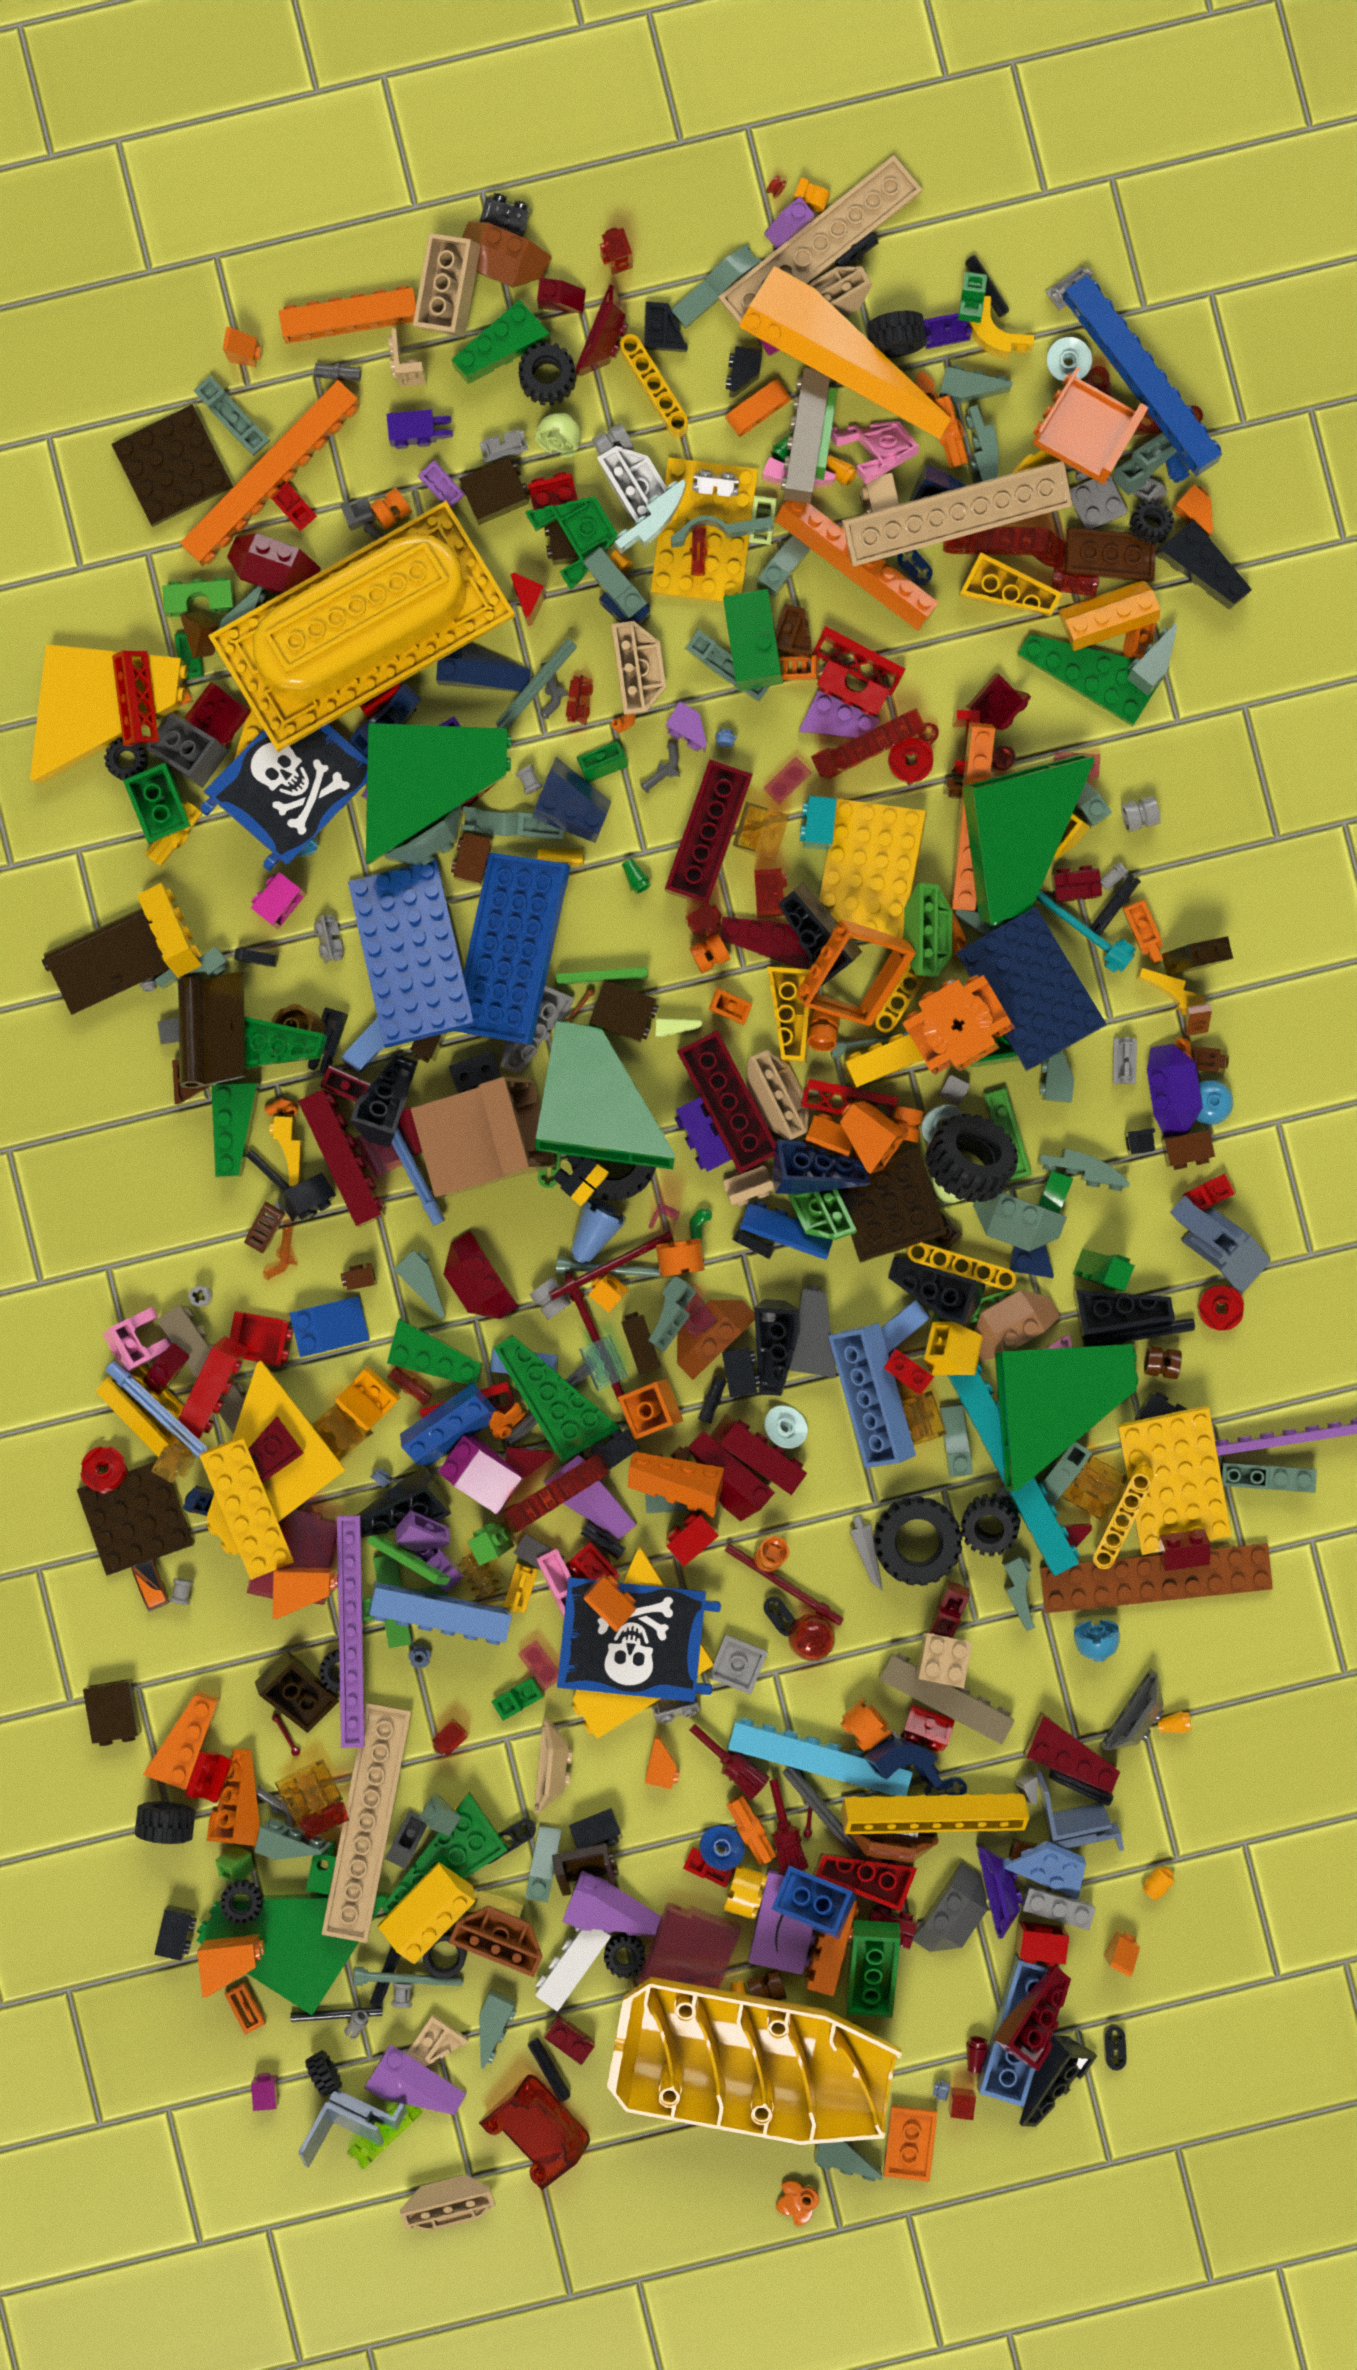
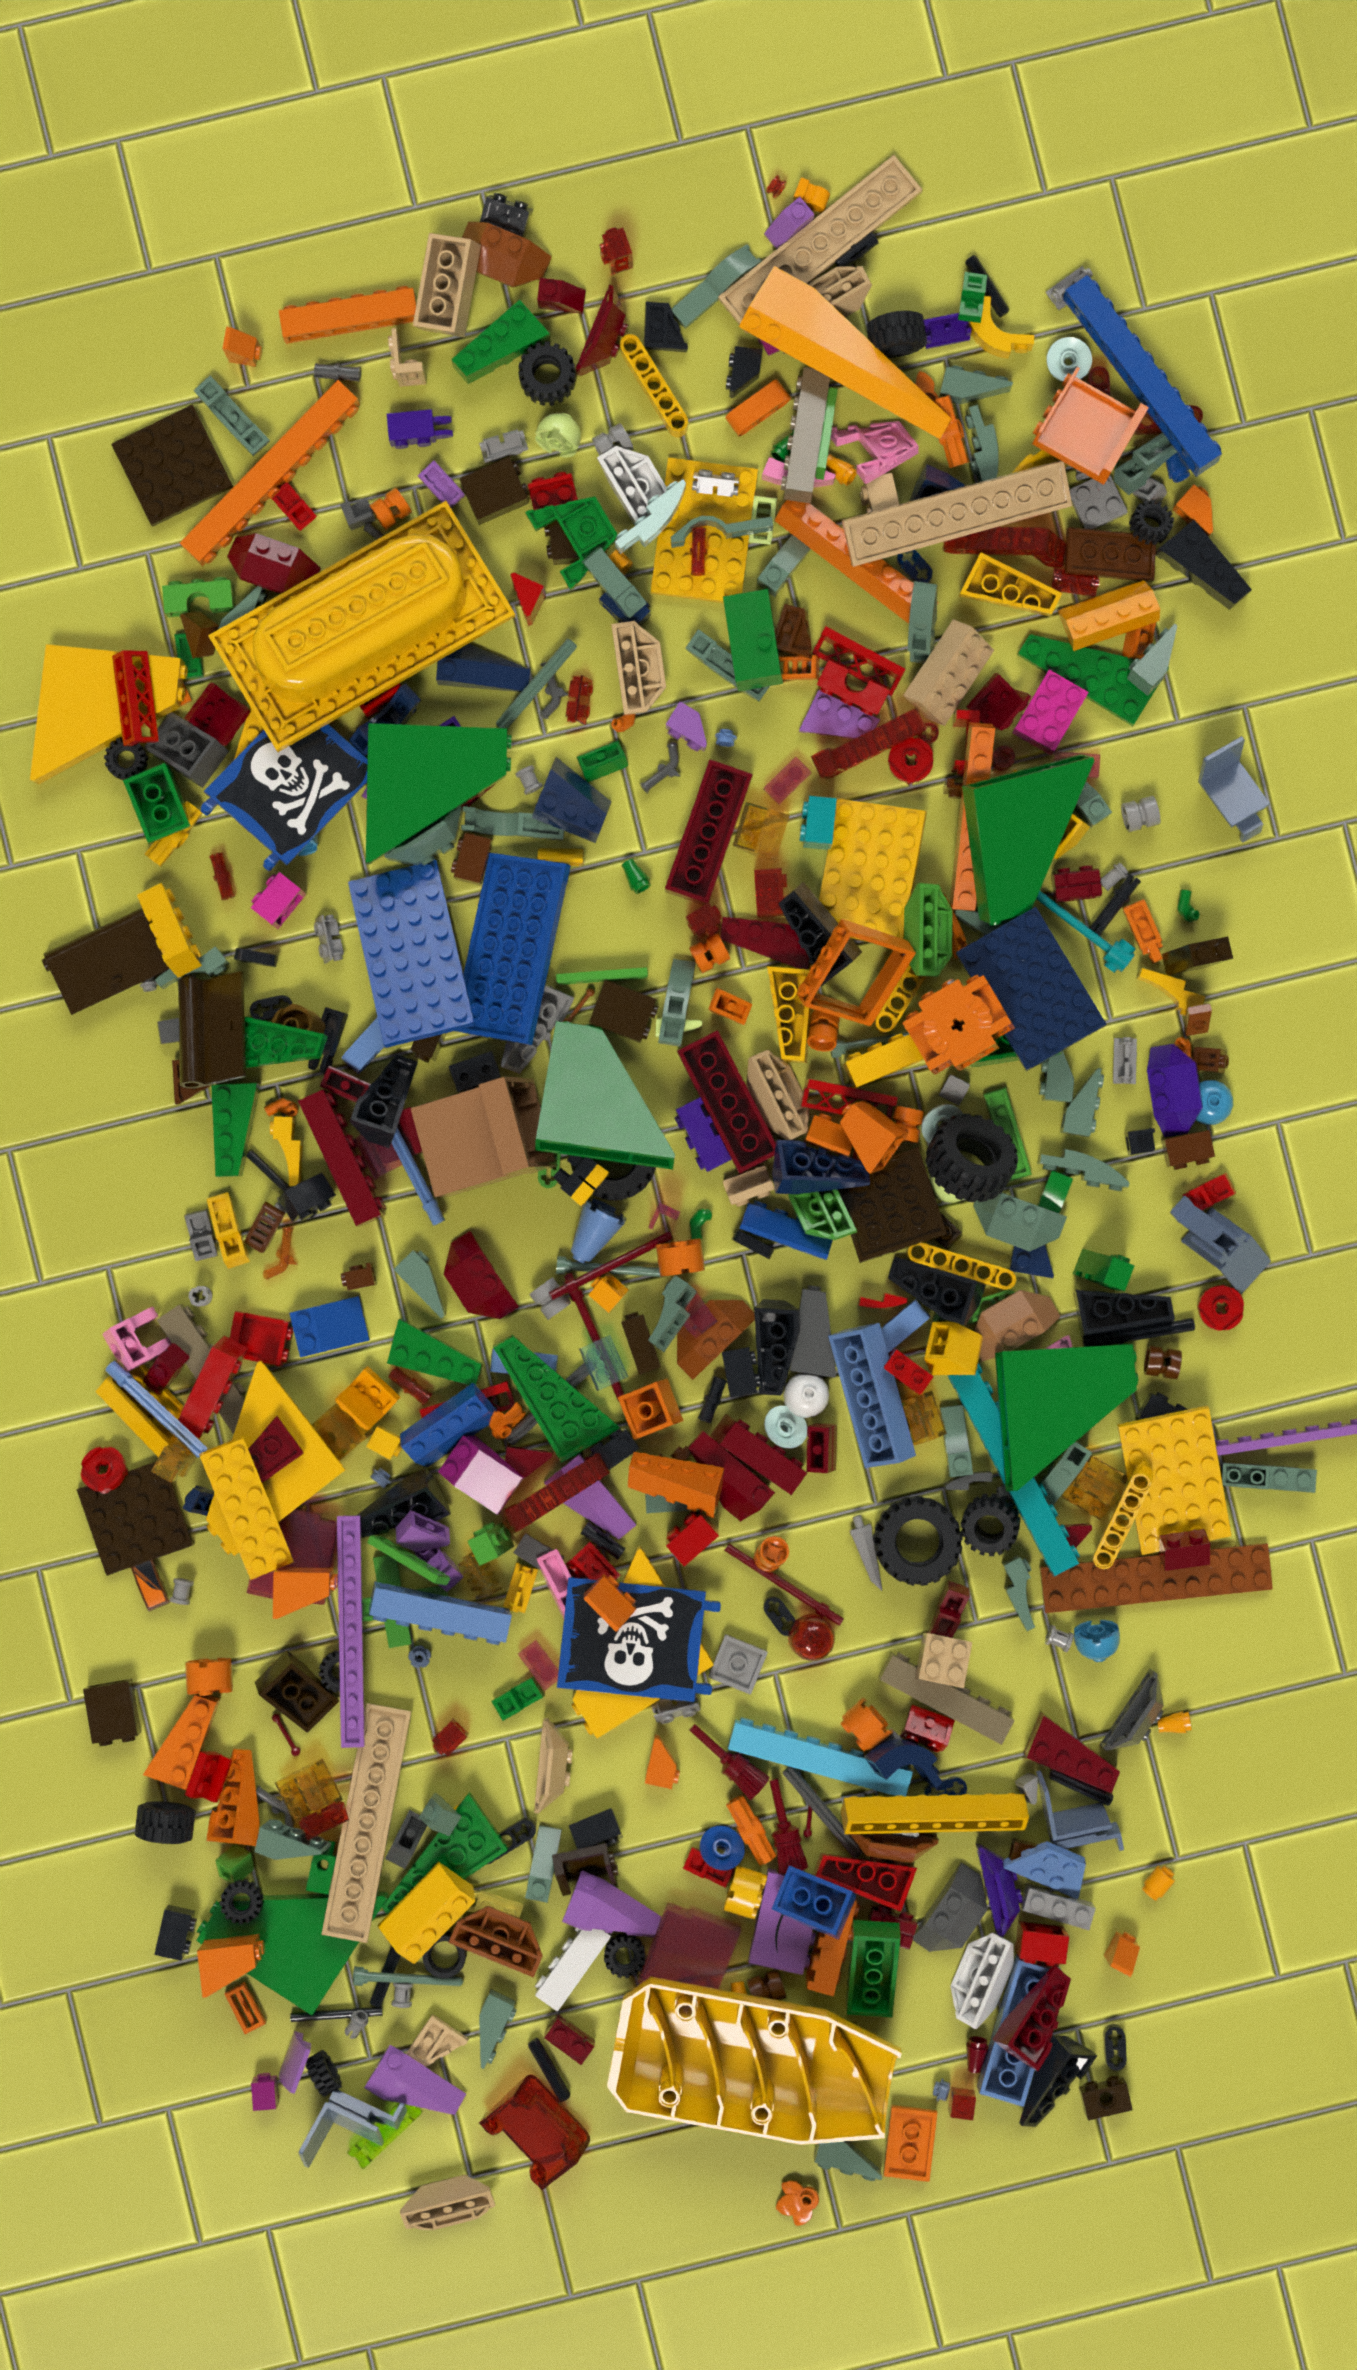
none -> dark grey slope [184,1209,218,1261]
none -> orange brick [185,1658,233,1696]
none -> yellow slope [207,1192,250,1269]
none -> clear red pin [209,852,235,900]
none -> black beam [250,995,293,1021]
none -> medium lavender slope [279,2031,311,2094]
none -> yellow brick [366,1425,402,1460]
none -> sand green slope [658,959,696,1047]
none -> white cylinder [783,1373,829,1418]
none -> dark red brick [806,1423,837,1473]
none -> red slope [858,1293,908,1308]
none -> tan brick [903,619,994,726]
none -> sand green slope [908,581,937,664]
none -> dark grey slope [944,1471,992,1490]
none -> white wedge [950,1933,1014,2029]
none -> dark pink brick [1012,670,1089,756]
none -> light grey bush [1045,1625,1074,1652]
none -> sand green slope [1060,1068,1104,1137]
none -> dark brown brick [1079,2076,1133,2121]
none -> green arm [1177,890,1200,923]
none -> sand blue piece [1198,736,1270,843]

